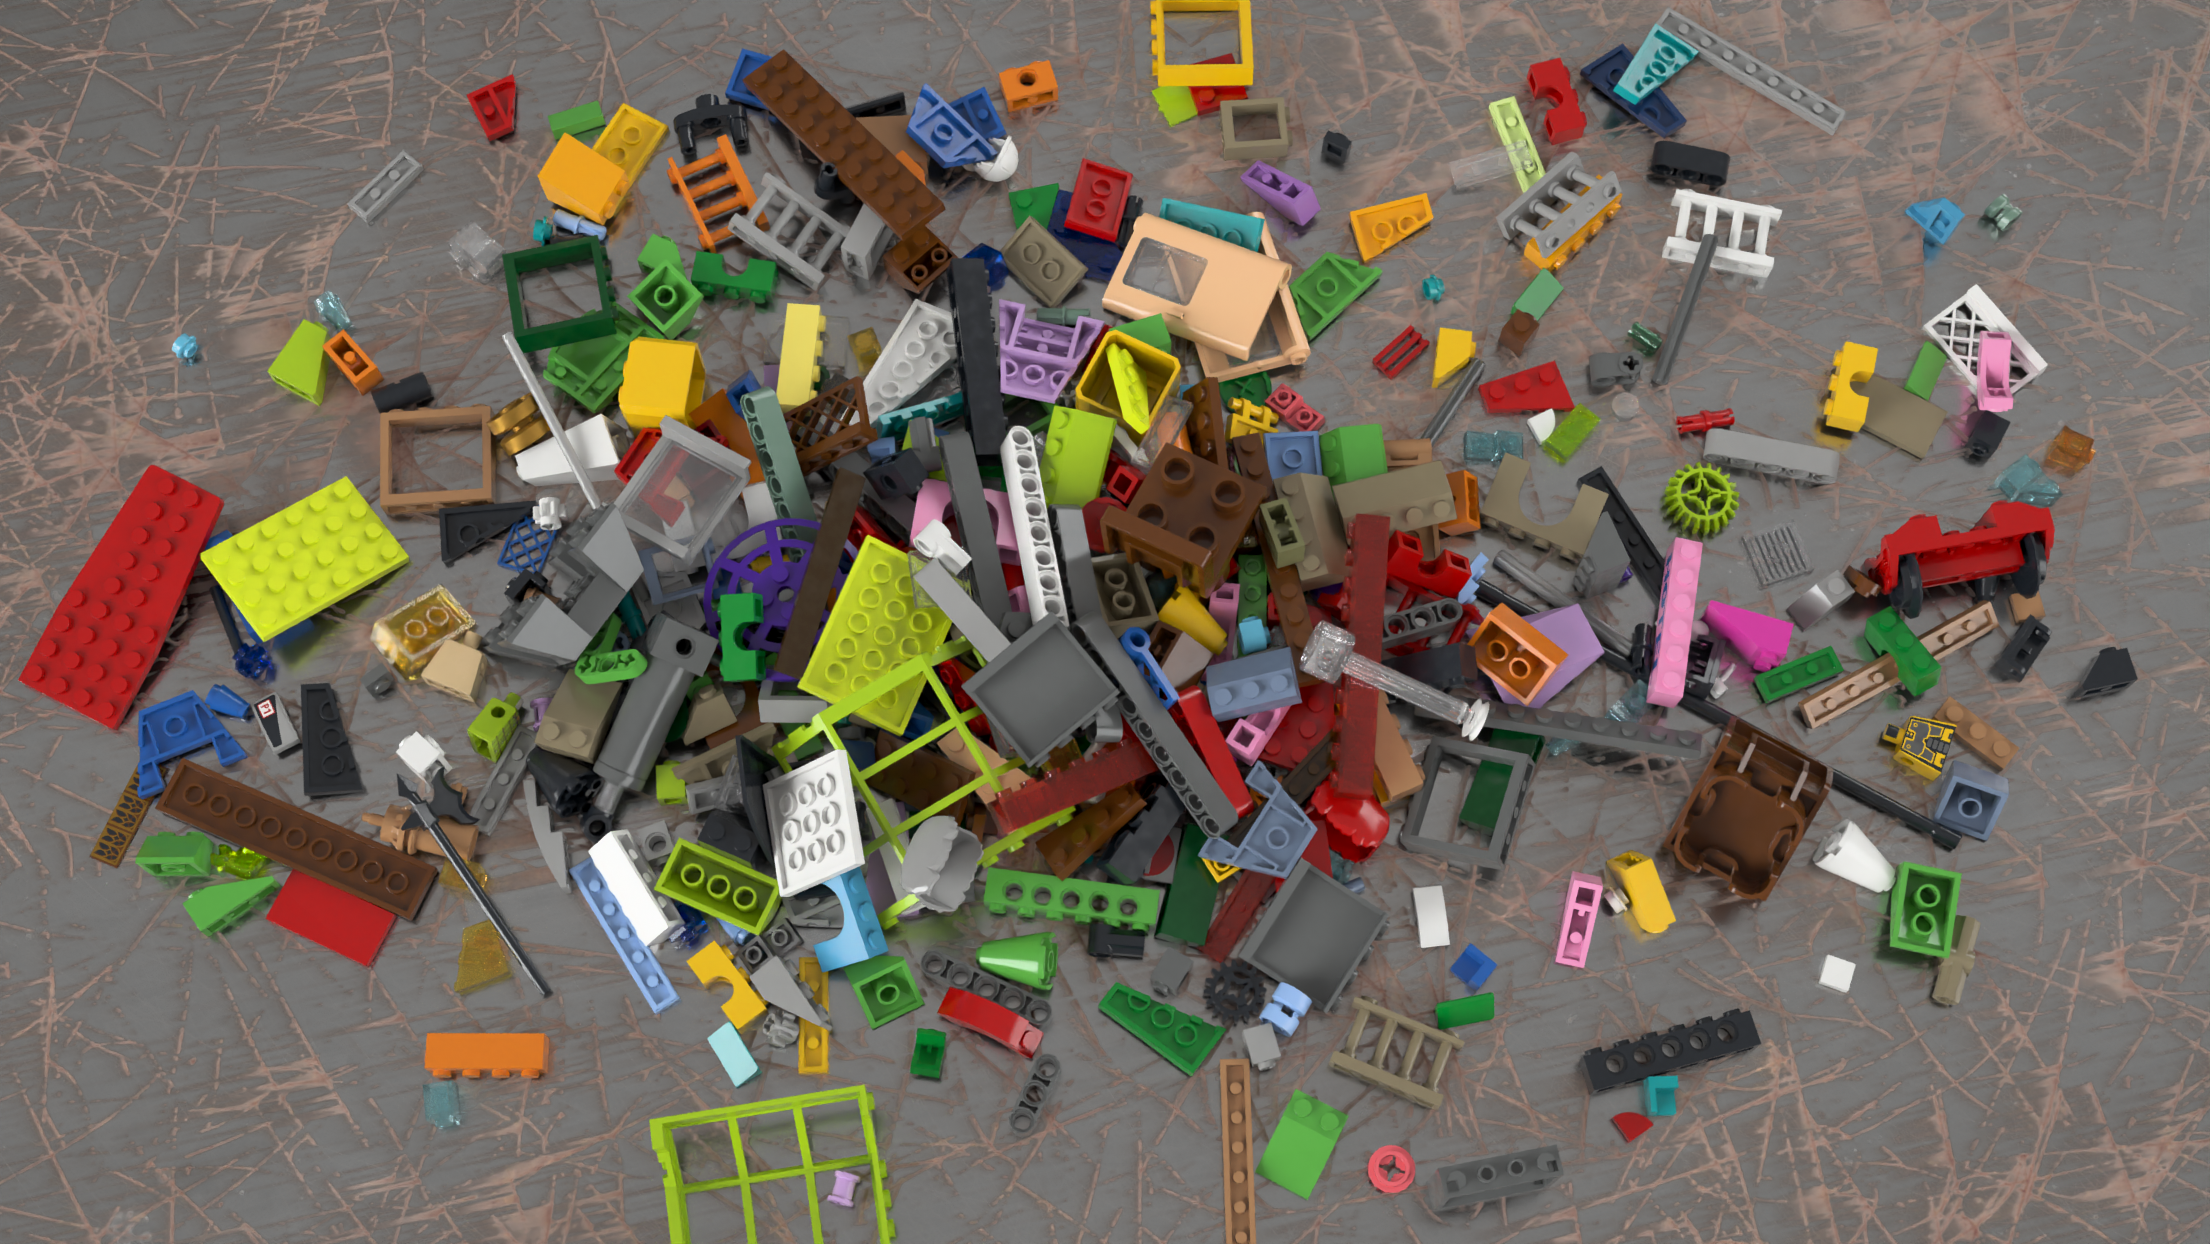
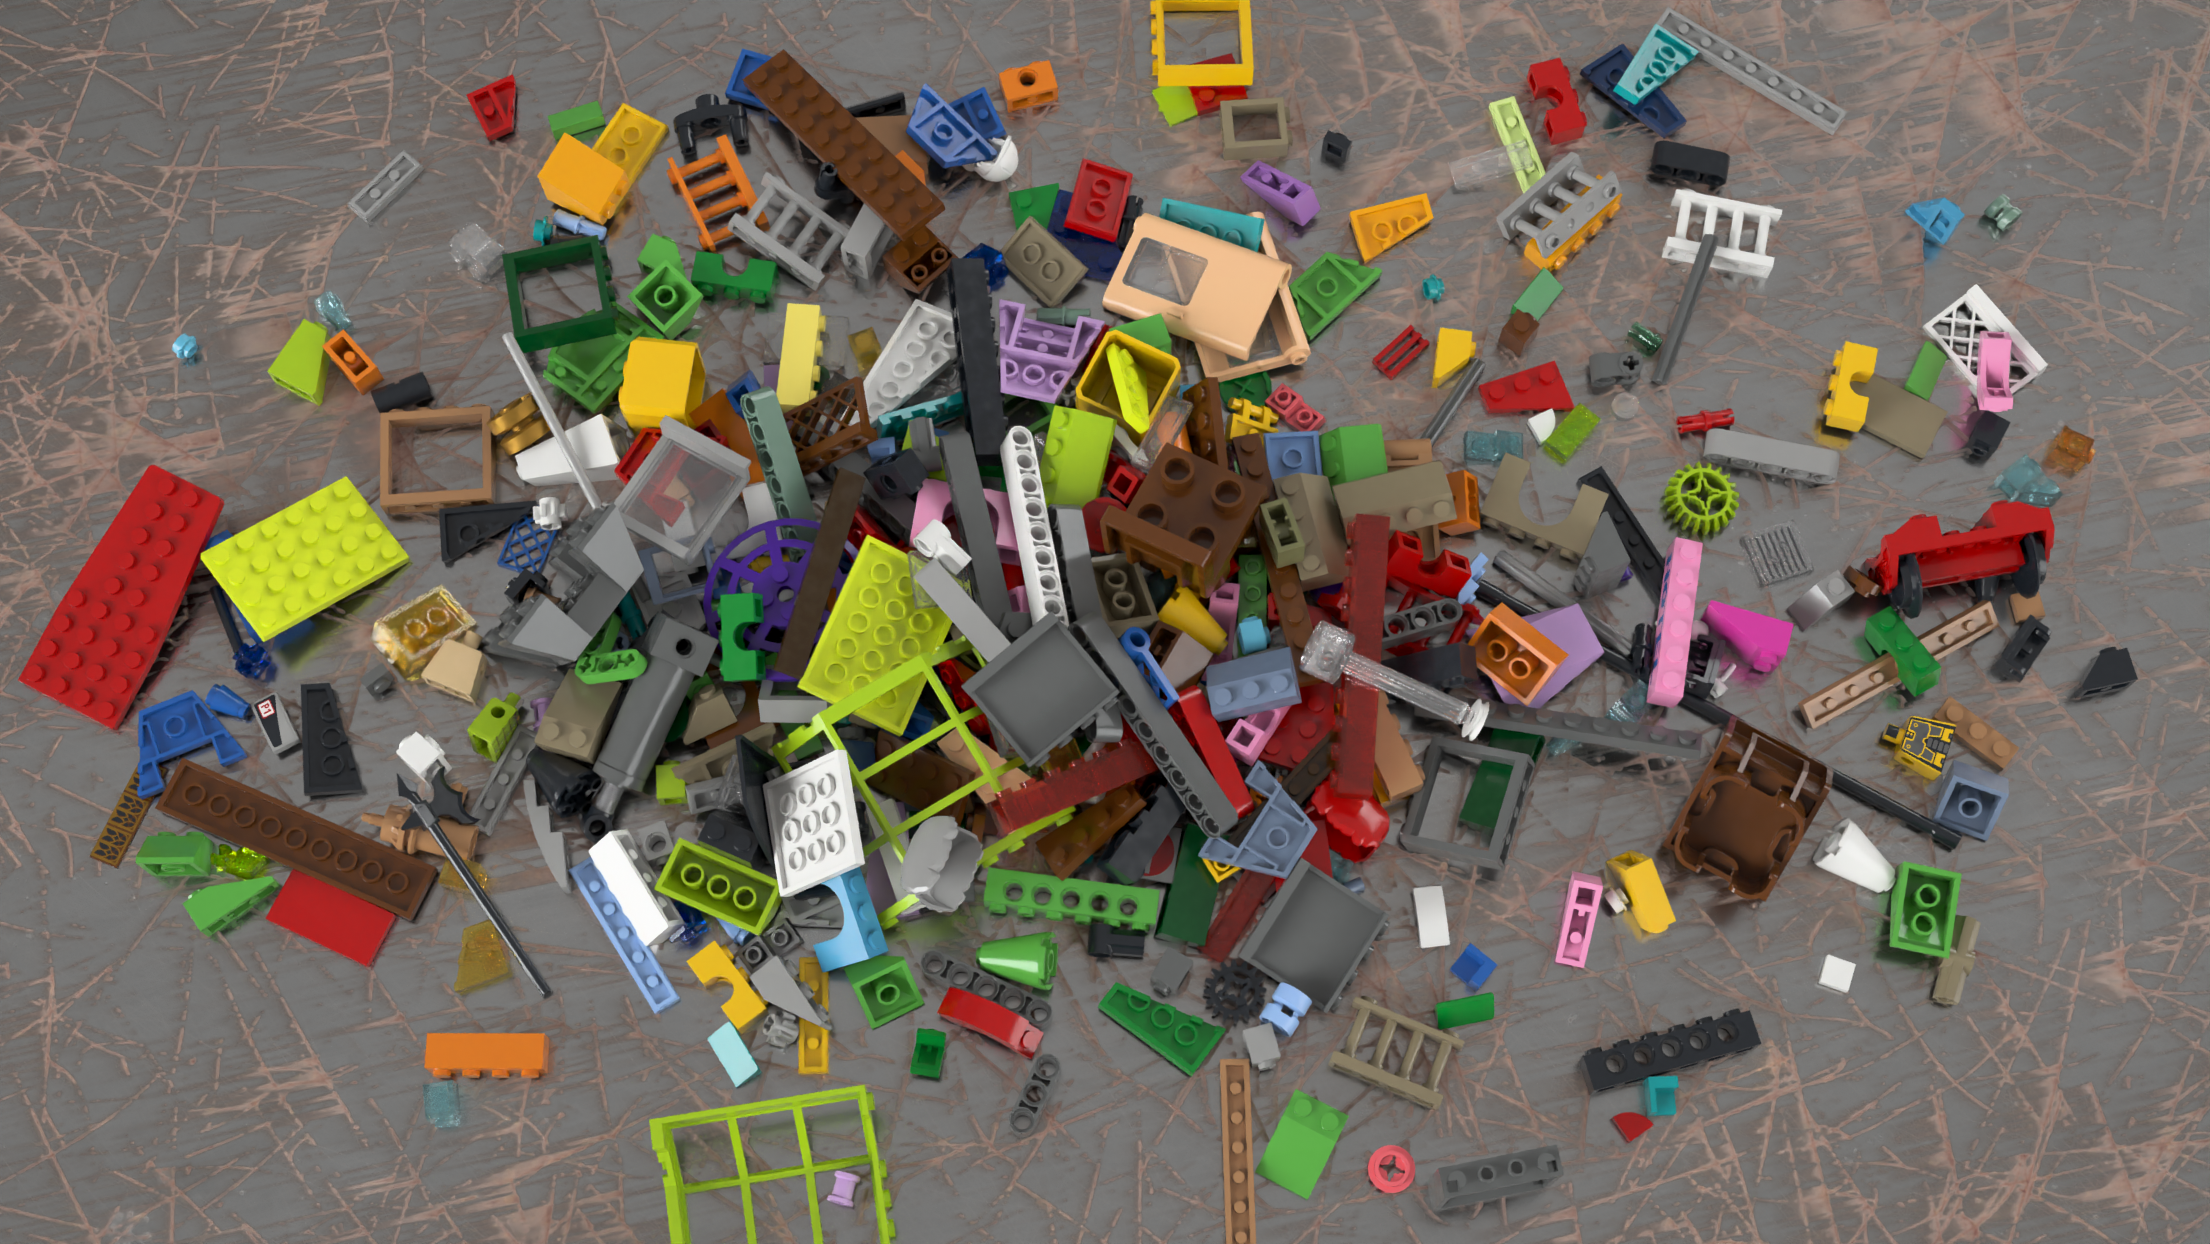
green plate [1754,646,1844,704] -> none

